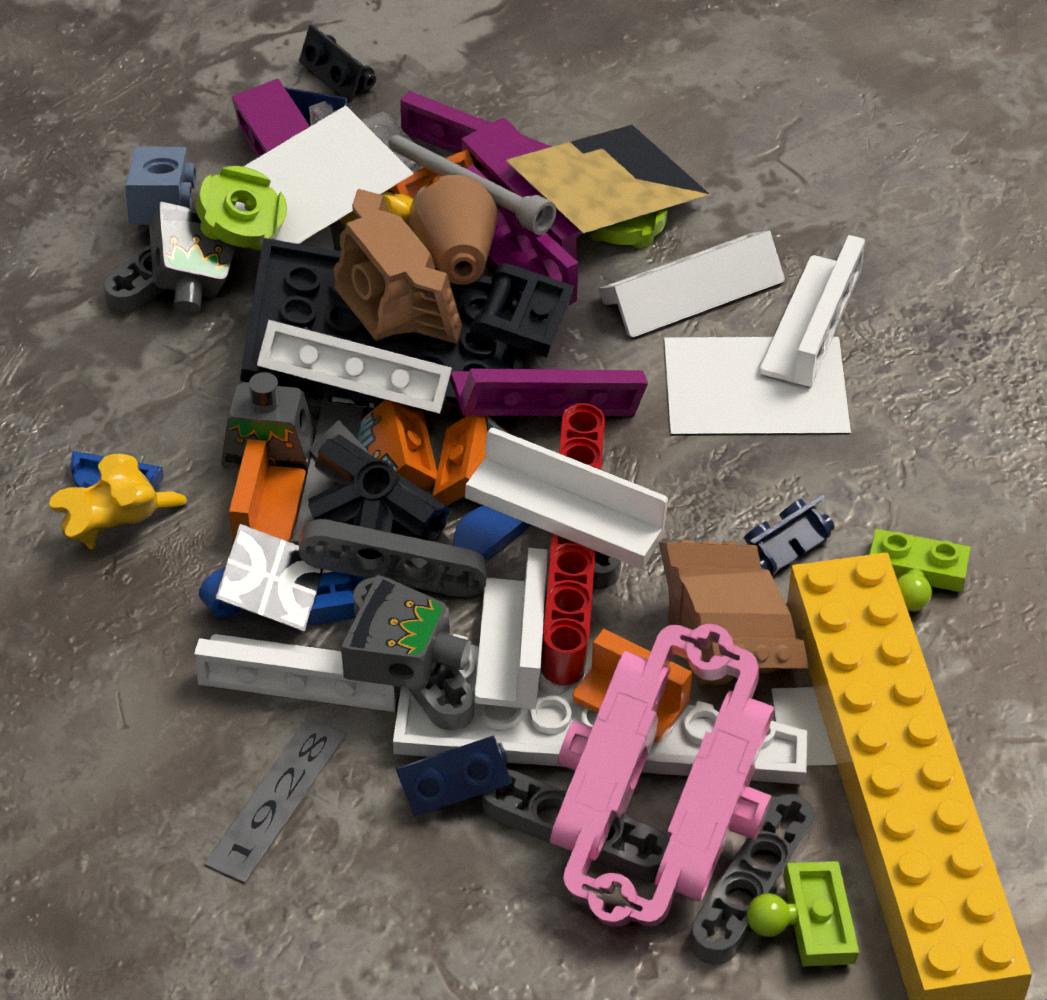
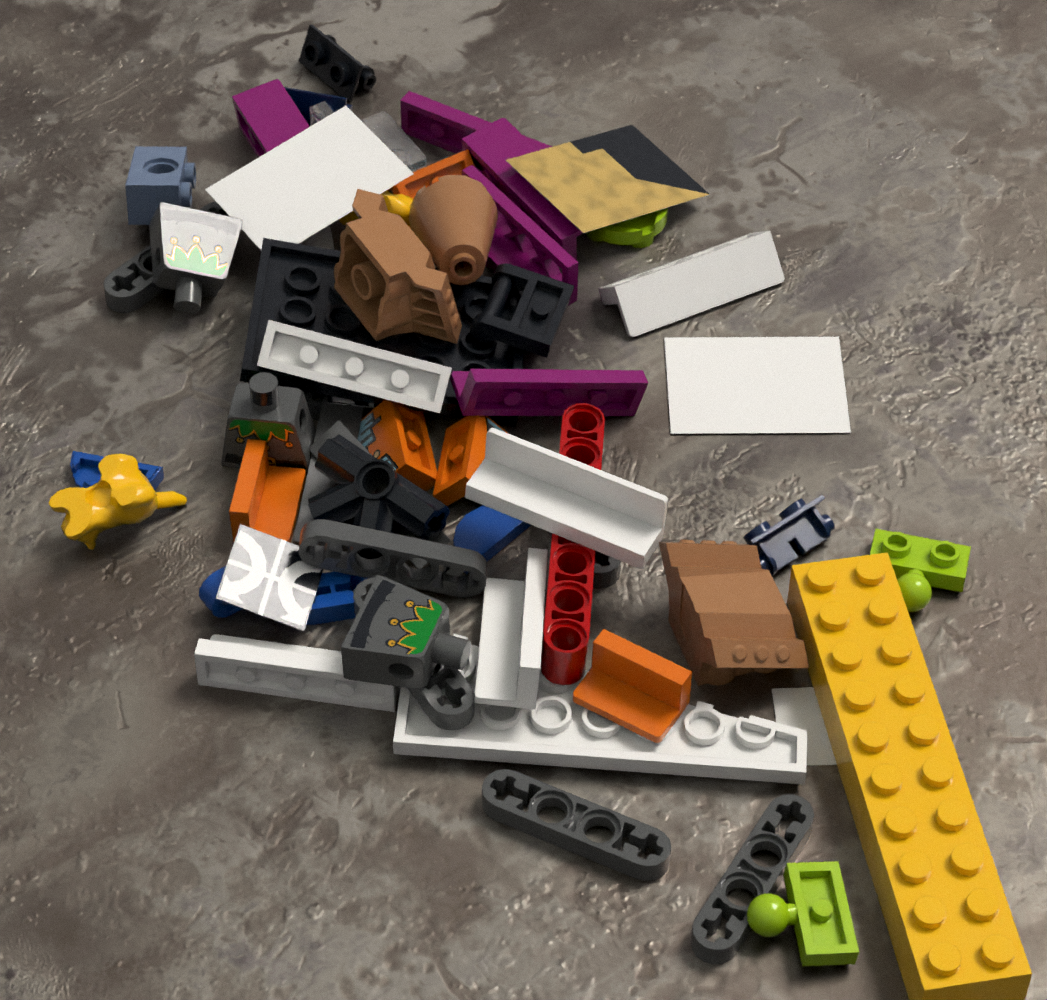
lime plate [196,166,287,250] -> none
flat silver sticker [204,717,346,883] -> none
light grey piece [388,135,556,235] -> none
dark blue hinge [396,735,512,817] -> none
bright pink piece [550,624,775,927] -> none
white panel [760,235,865,387] -> none

